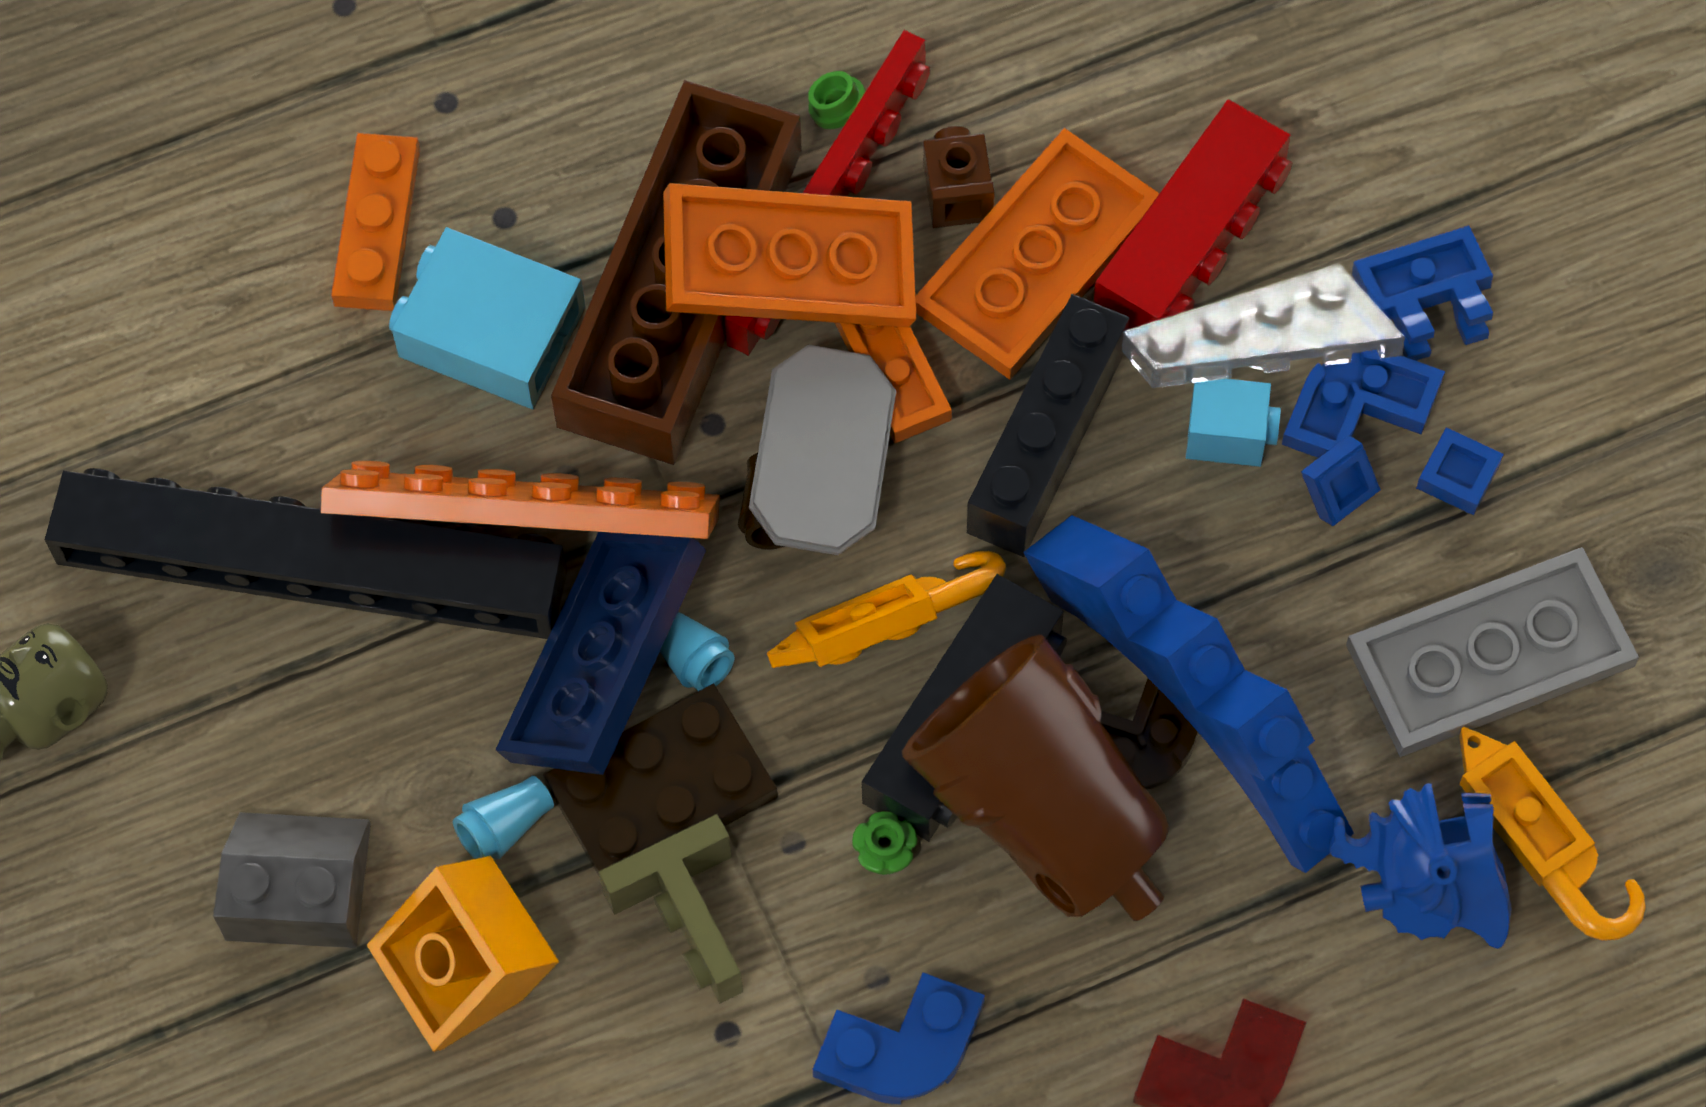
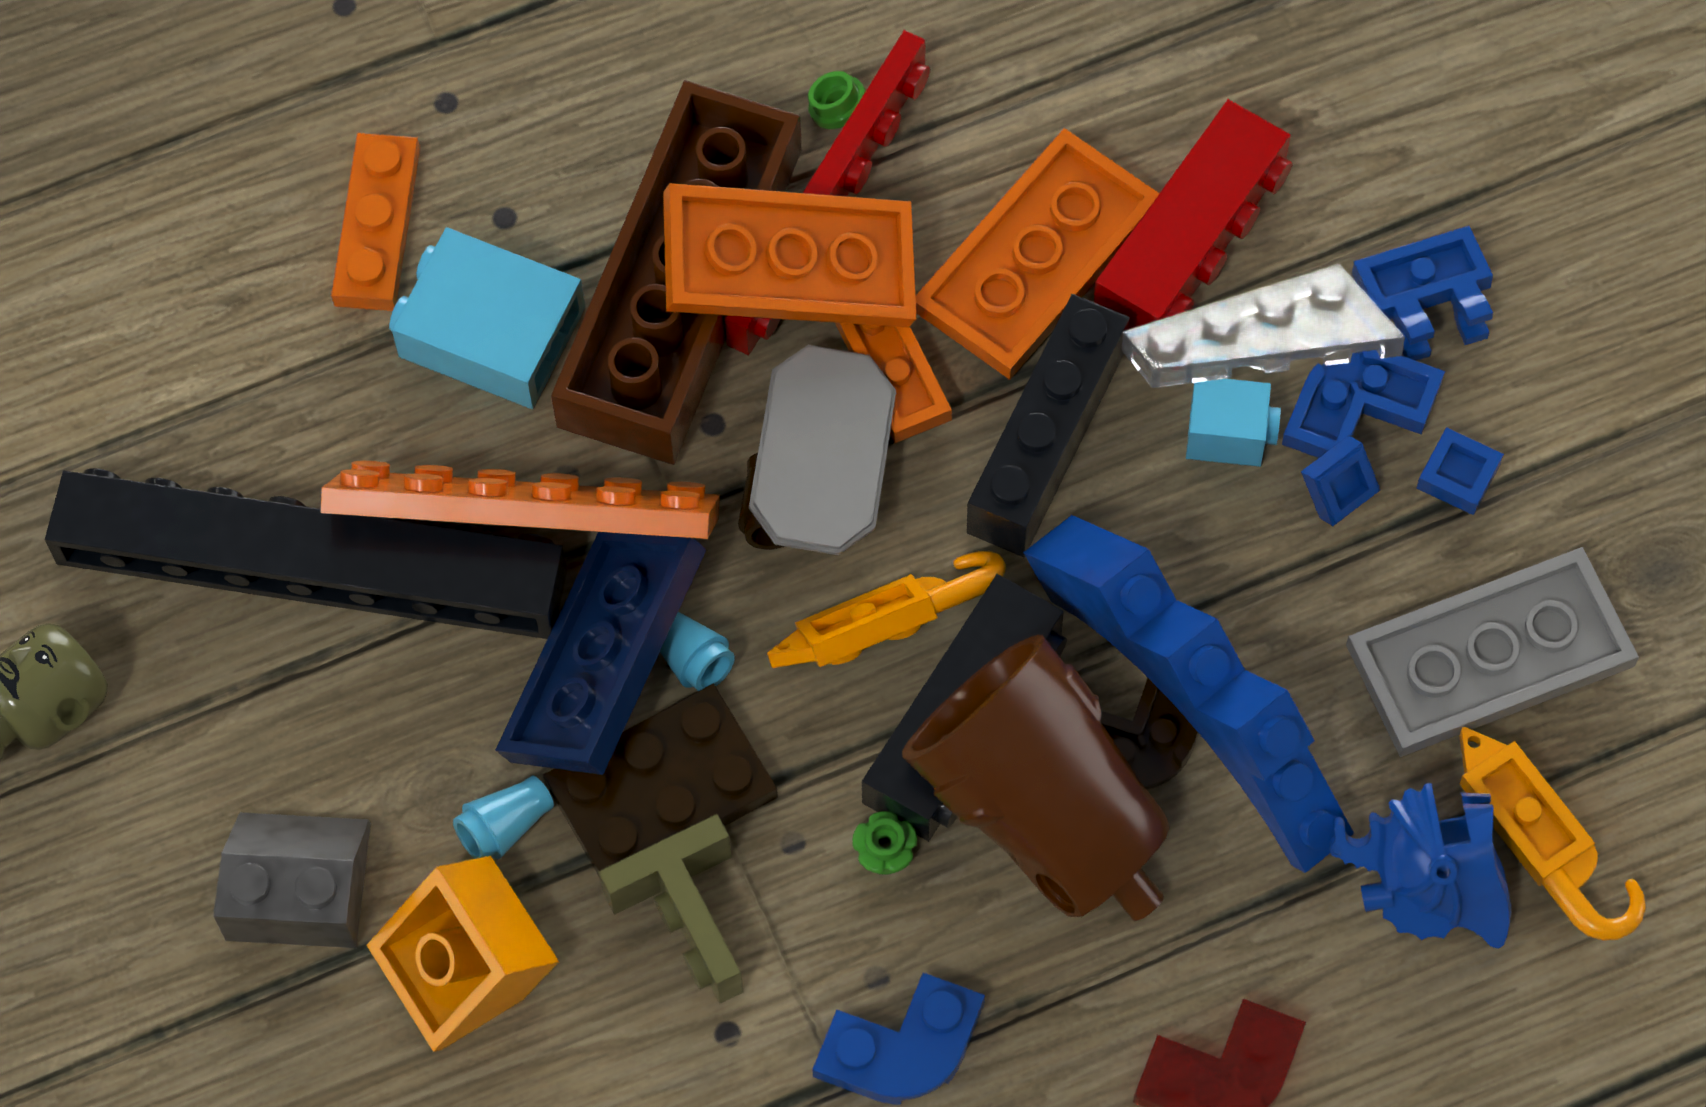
reddish brown brick [923,126,995,228] -> none

